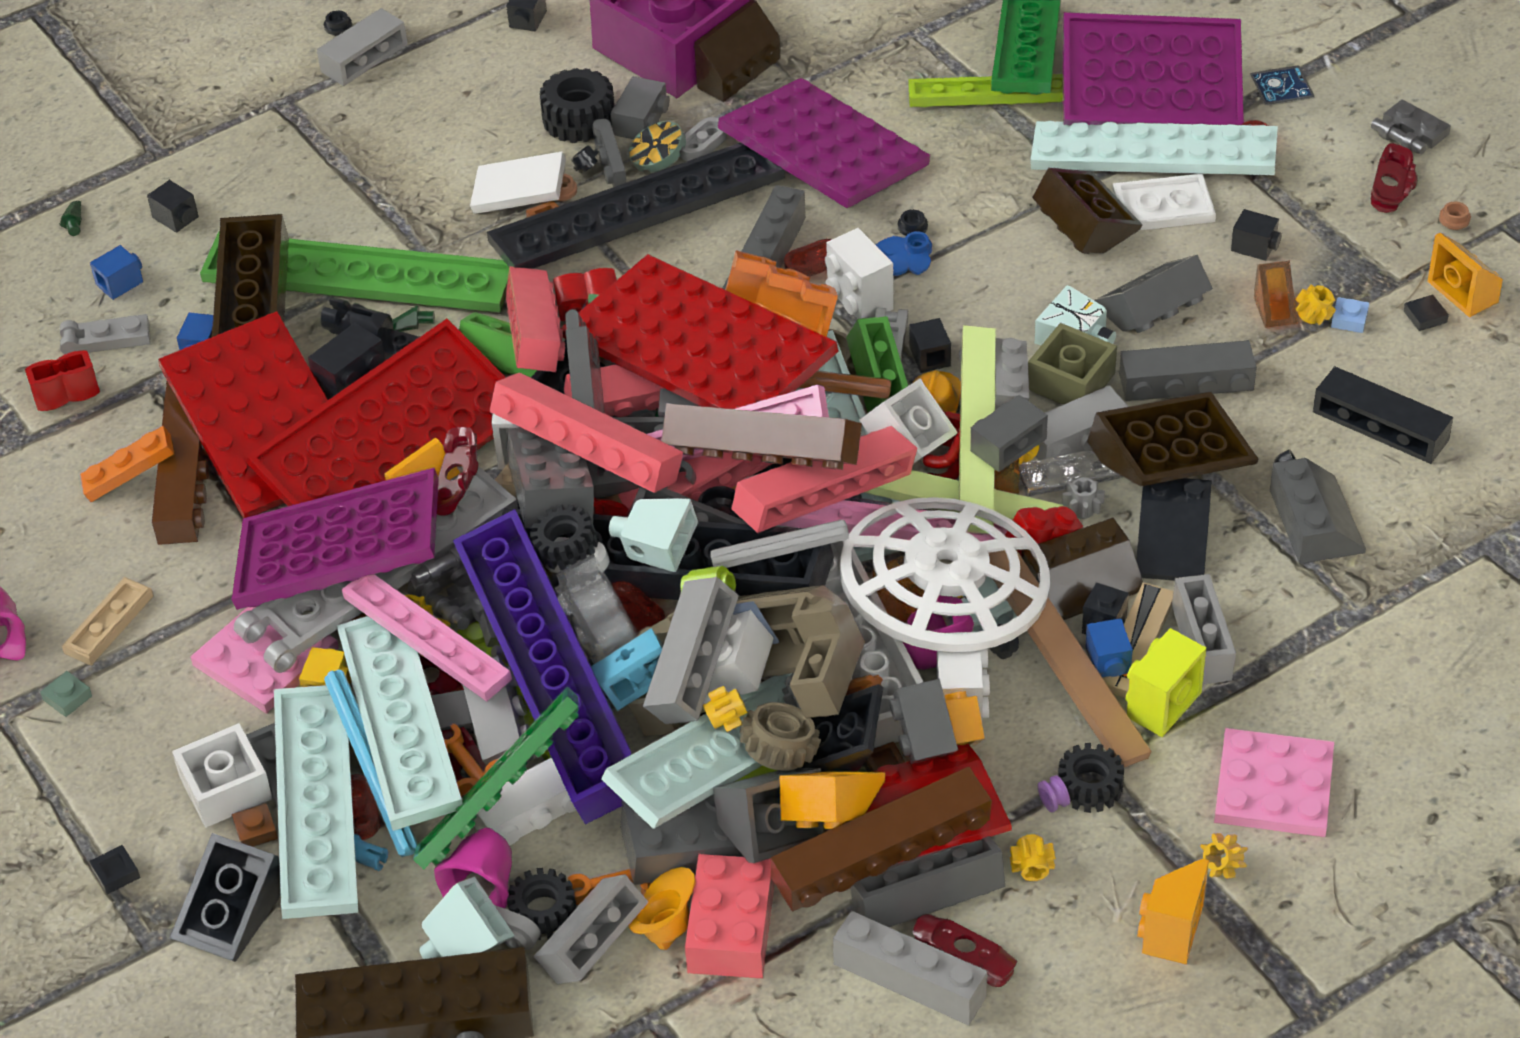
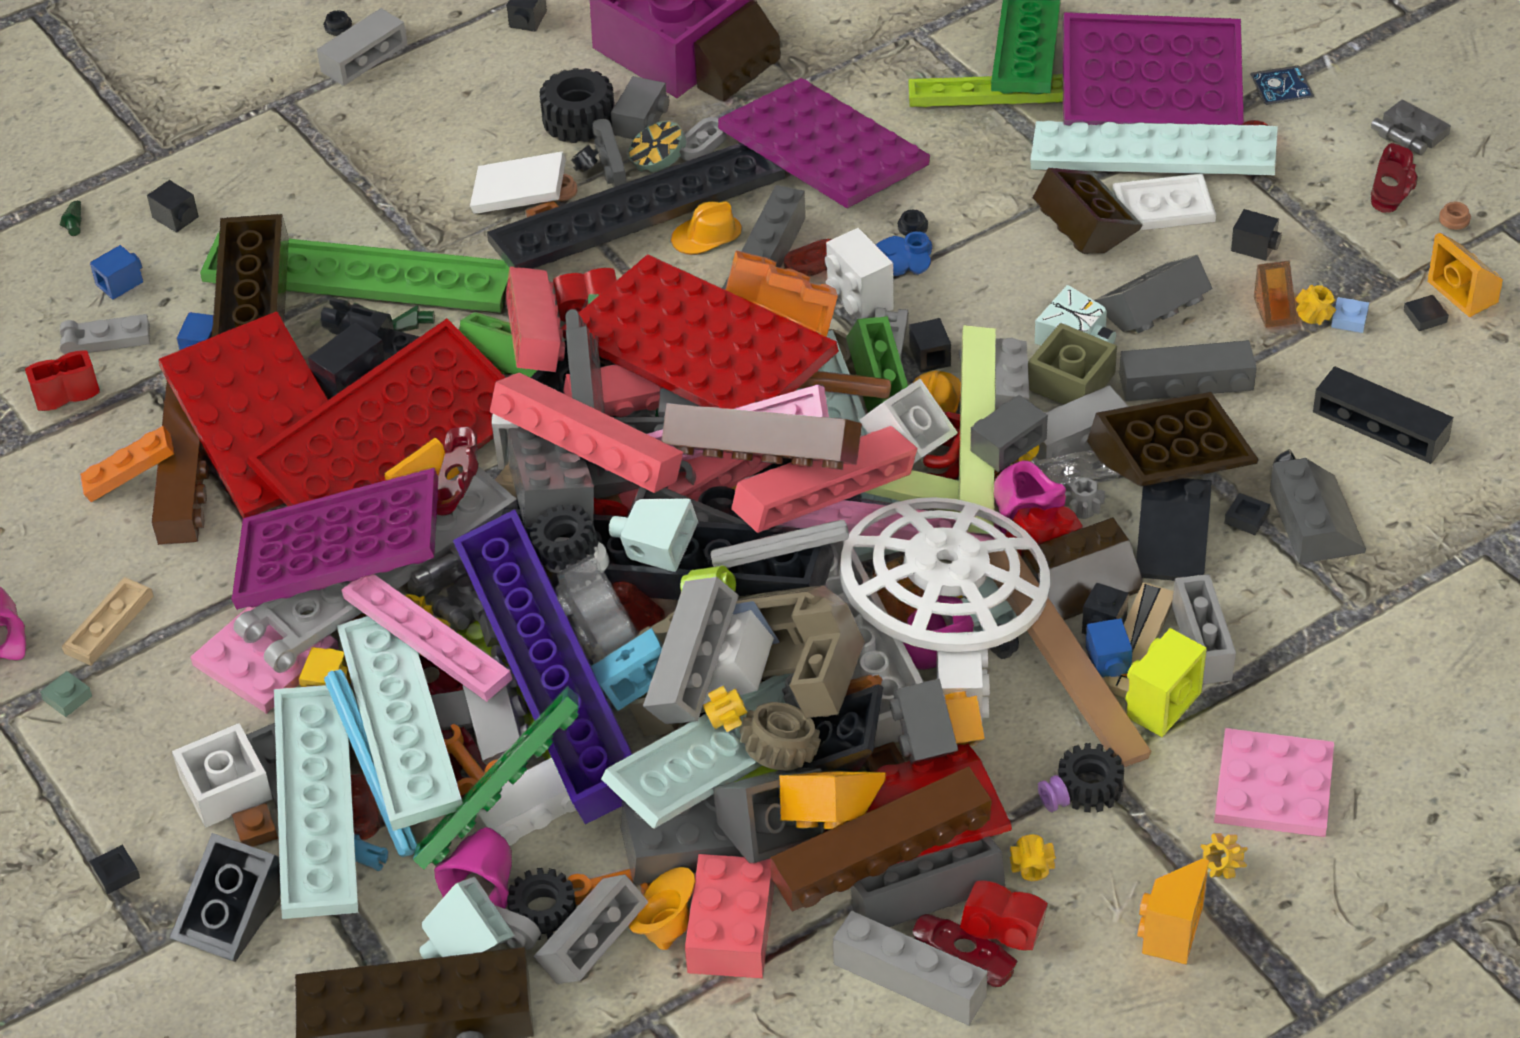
none -> light orange piece [671,201,742,254]
none -> red brick [960,881,1048,951]
none -> dark pink piece [994,461,1066,534]
none -> black plate [1224,493,1270,535]

